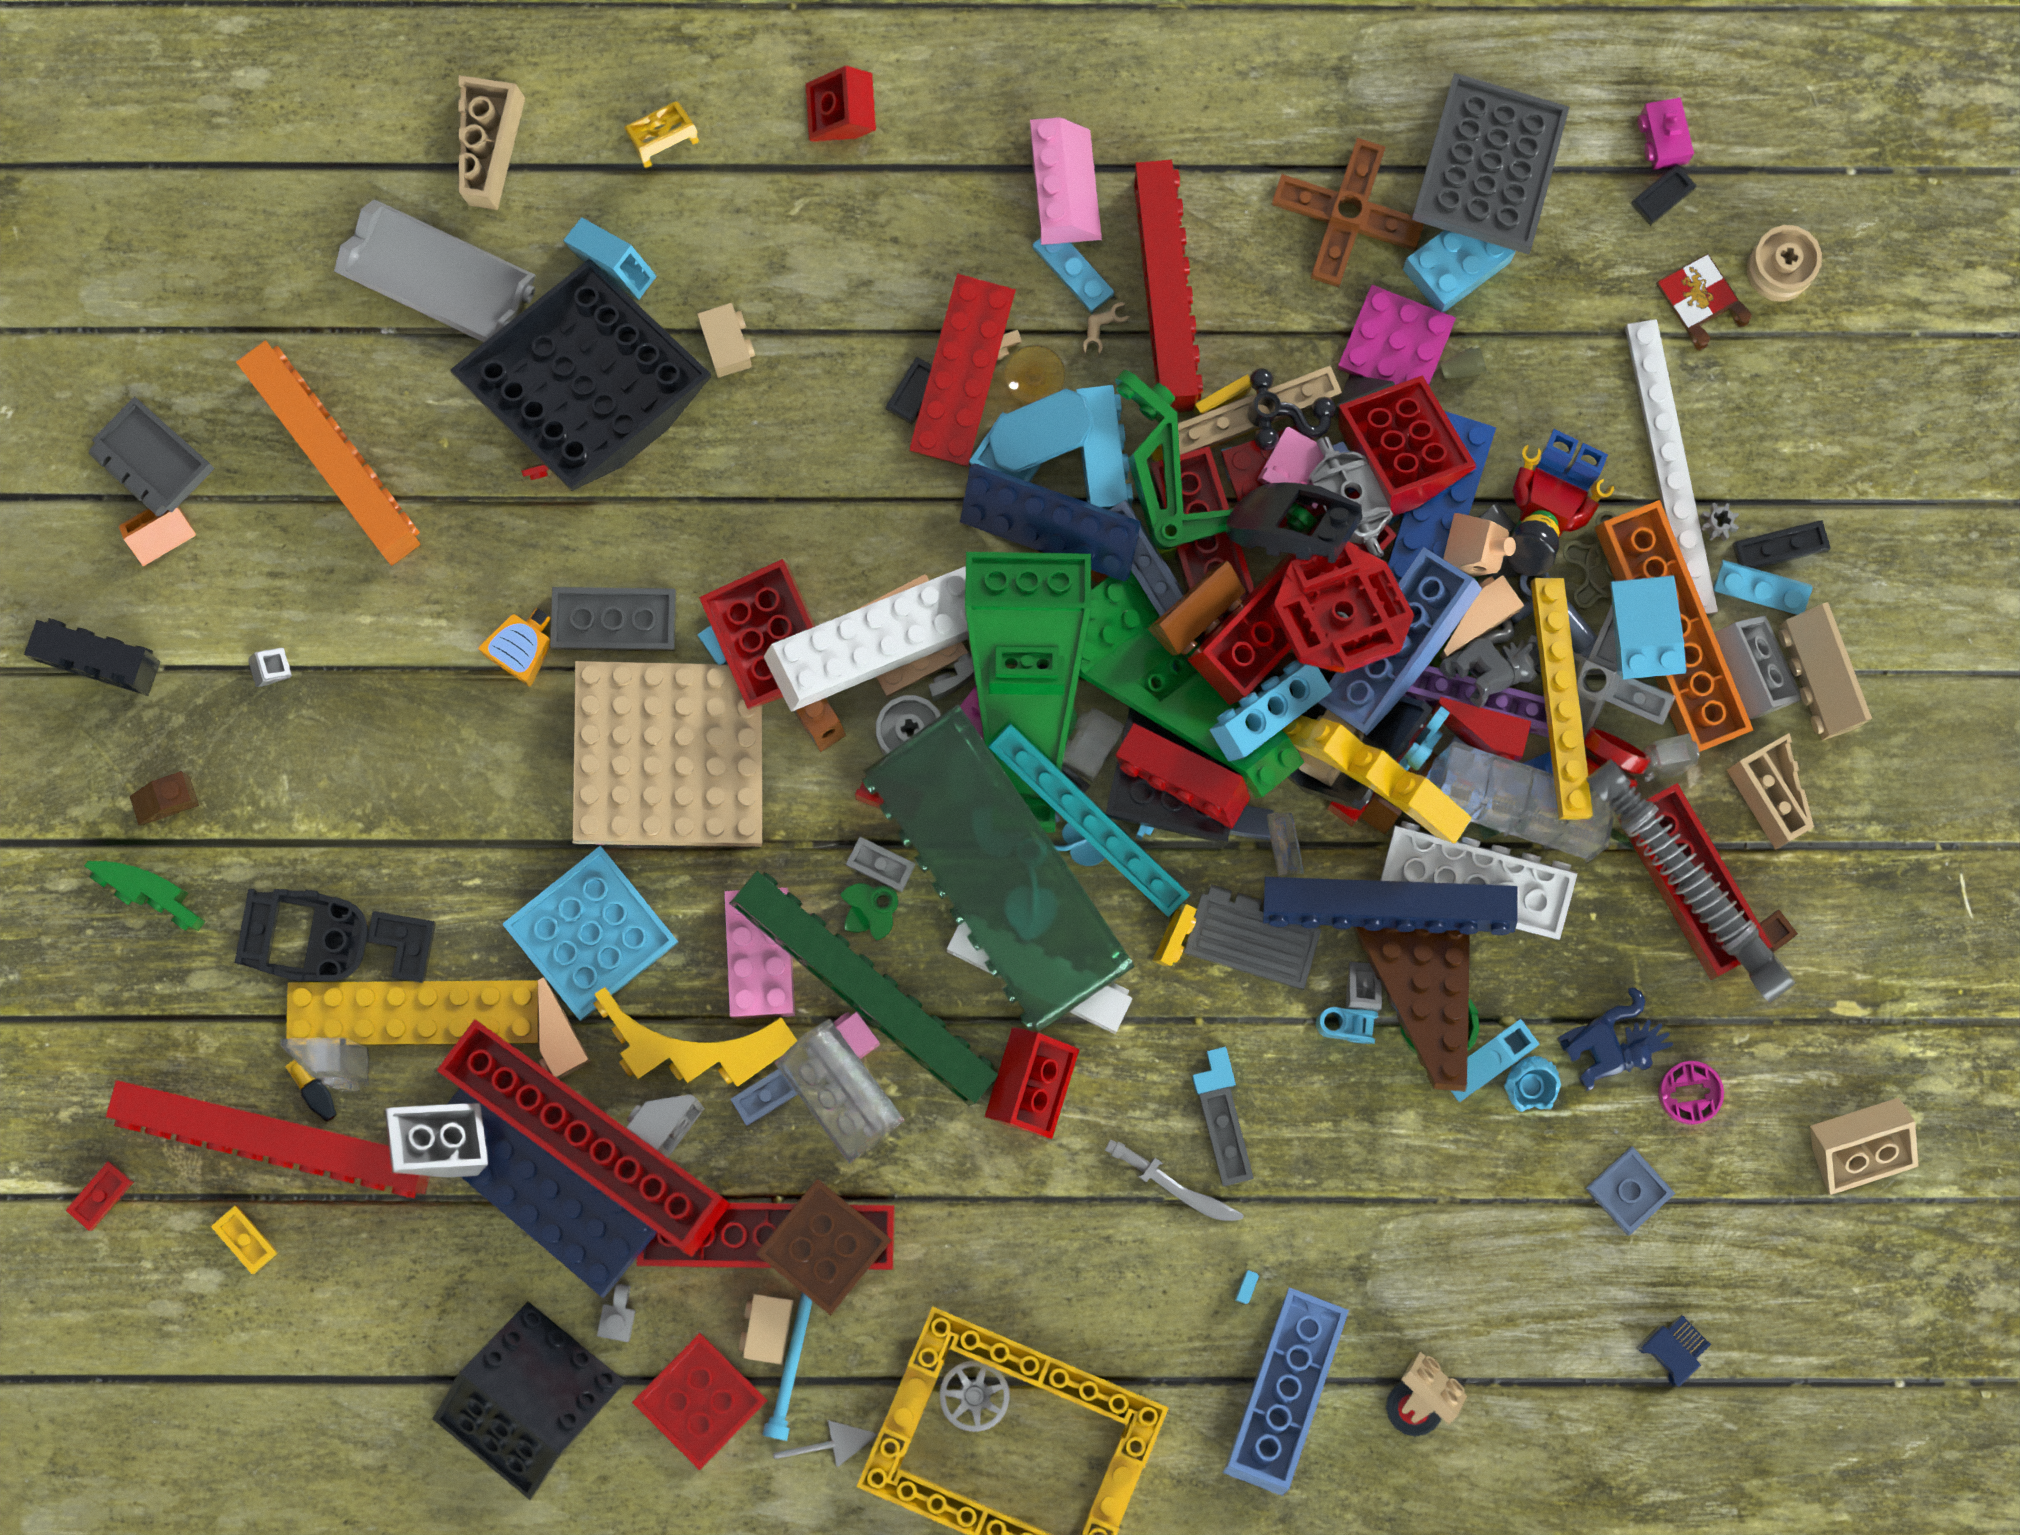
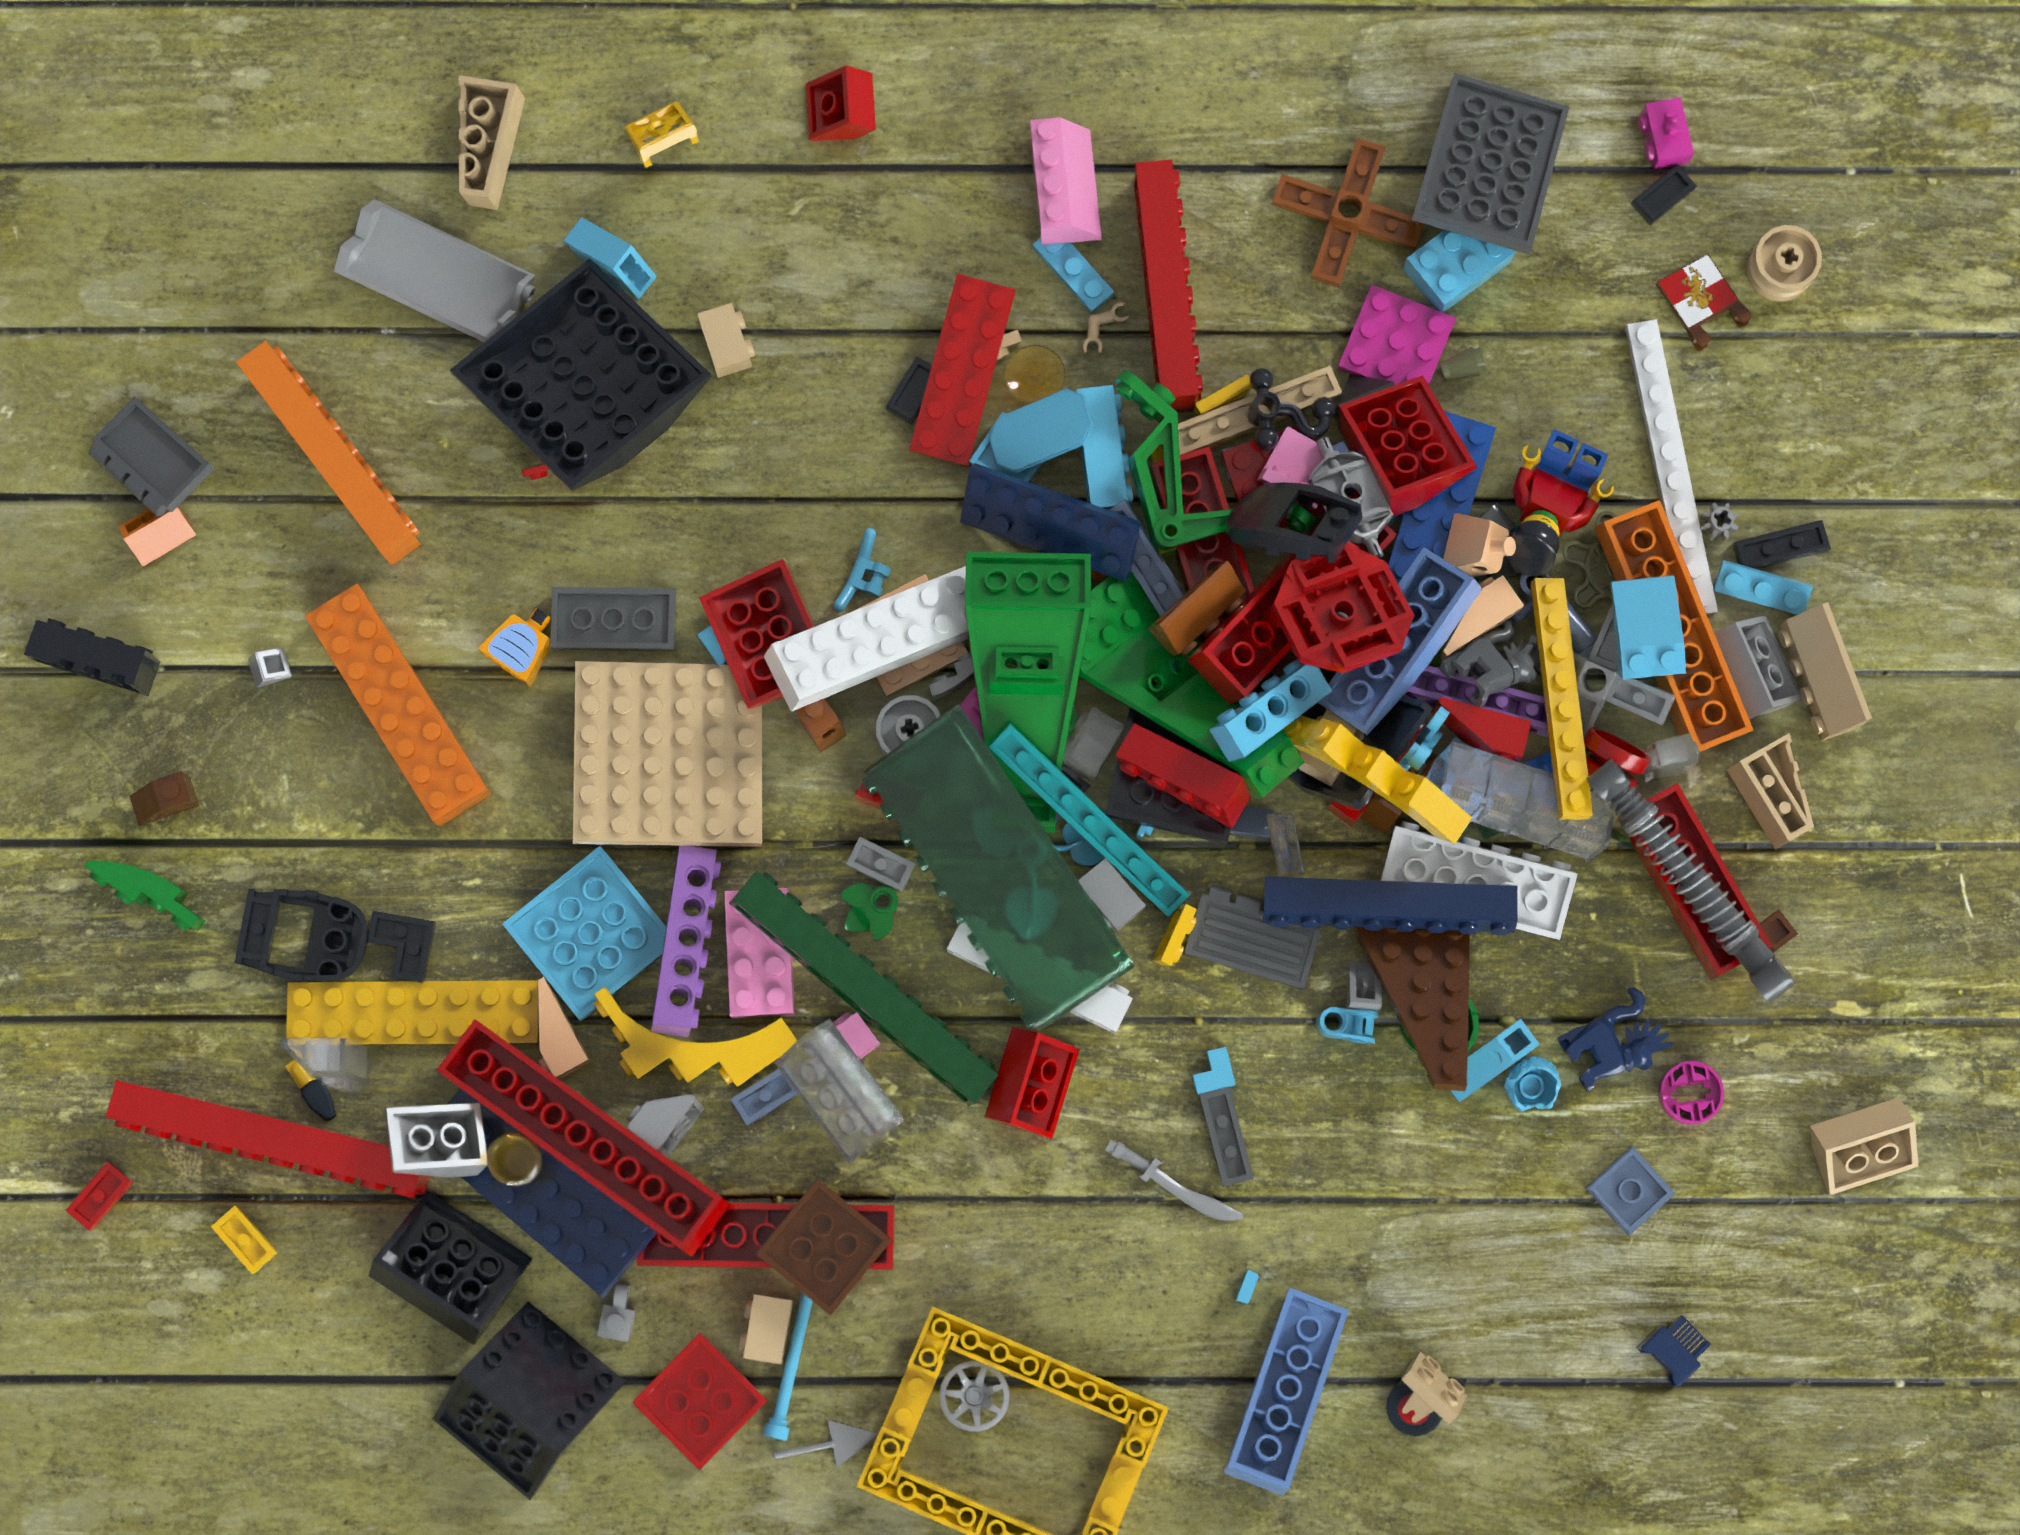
none -> orange brick [304,583,492,827]
none -> black slope [369,1190,533,1345]
none -> clear yellow hat [487,1133,543,1186]
none -> medium lavender brick [650,845,721,1037]
none -> medium azure piece [833,528,891,612]
none -> light grey brick [1076,858,1145,933]

